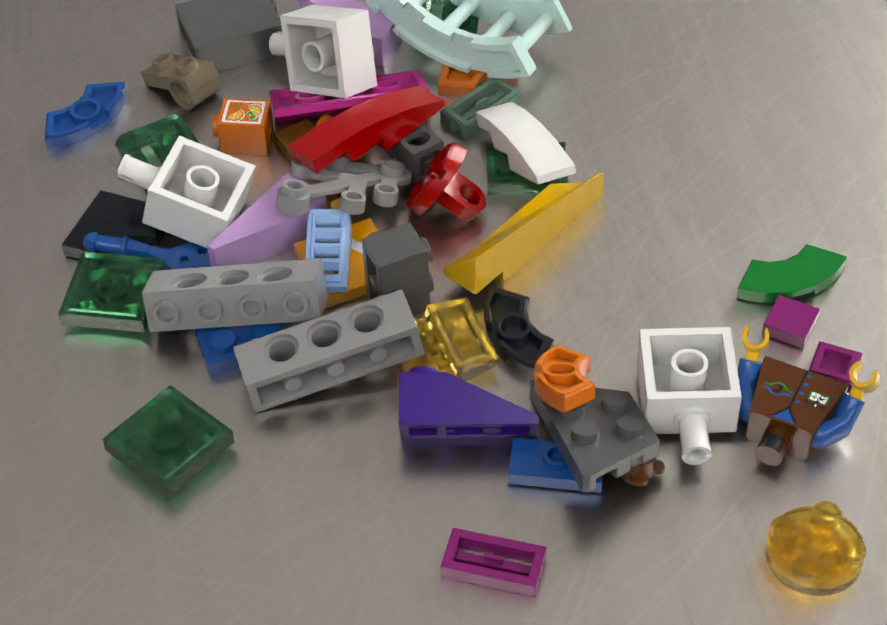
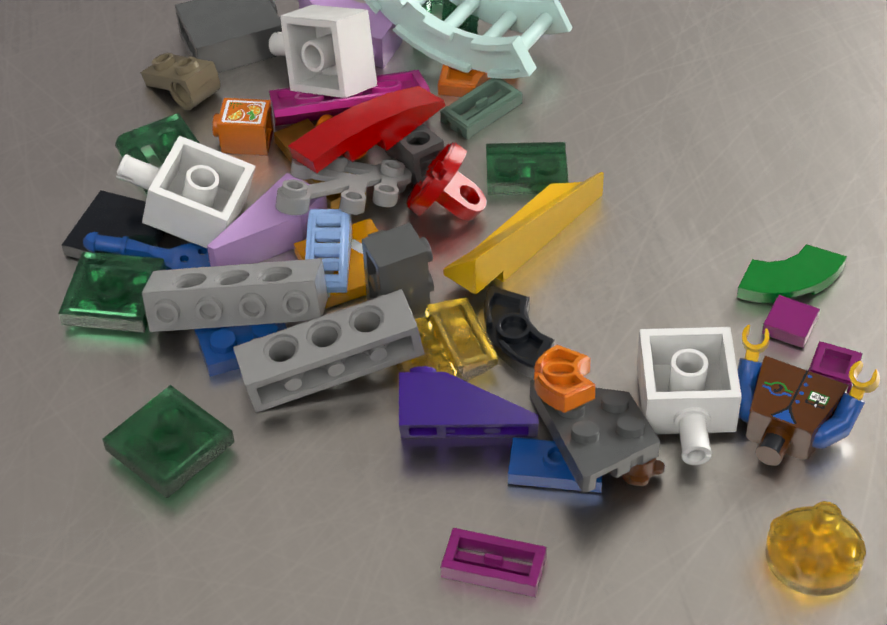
blue tile [45,82,127,149] -> none
white slope [475,102,577,184] -> none

